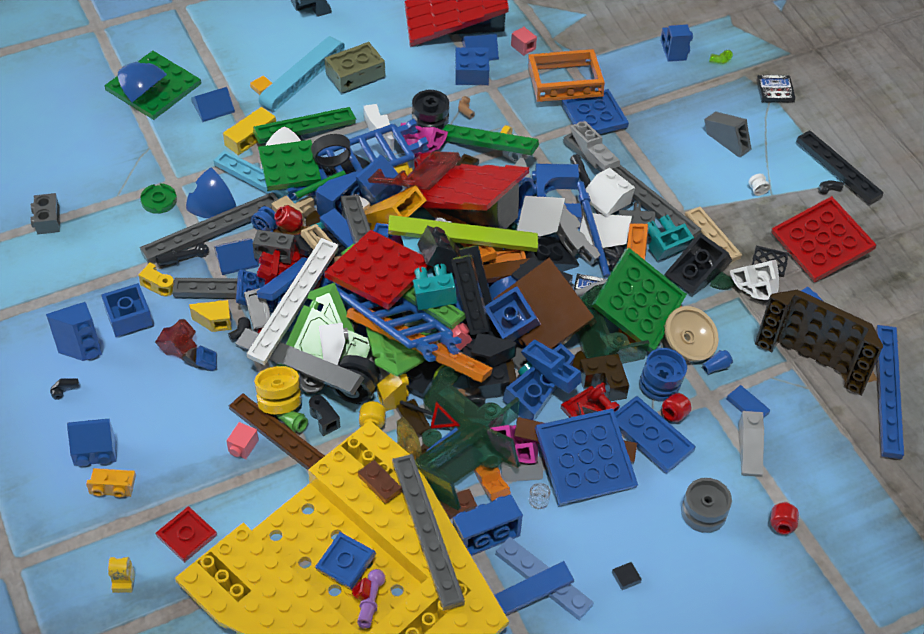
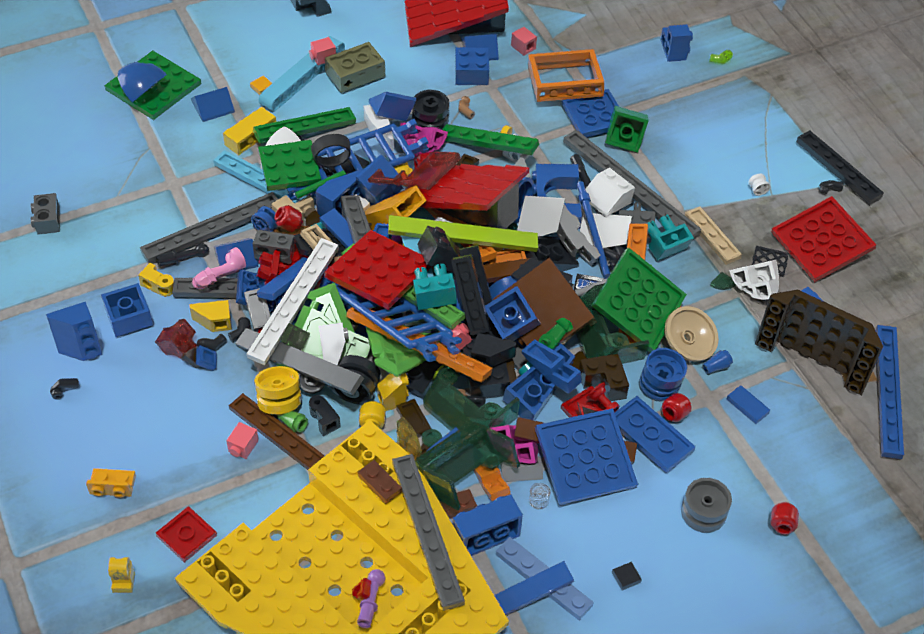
blue slope [67,418,116,466] -> none
green tile [140,183,177,214] -> none
blue brick [186,167,237,218] -> none
blue plate [315,532,376,590] -> none
piece [400,400,461,429] -> none
light grey slope [570,121,620,170] -> none
black slope [664,233,732,296] -> none
dark grey slope [704,111,752,157] -> none
light grey slope [738,411,764,477] -> none
tile [756,75,796,102] -> none
none -> bright pink piece [192,247,246,289]
none -> black arm [196,334,227,351]
none -> clear smoke slope [281,323,310,351]
none -> coral brick [309,37,336,65]
none -> blue slope [369,92,416,121]
none -> green piece [539,318,573,350]
none -> green slope [605,106,649,152]

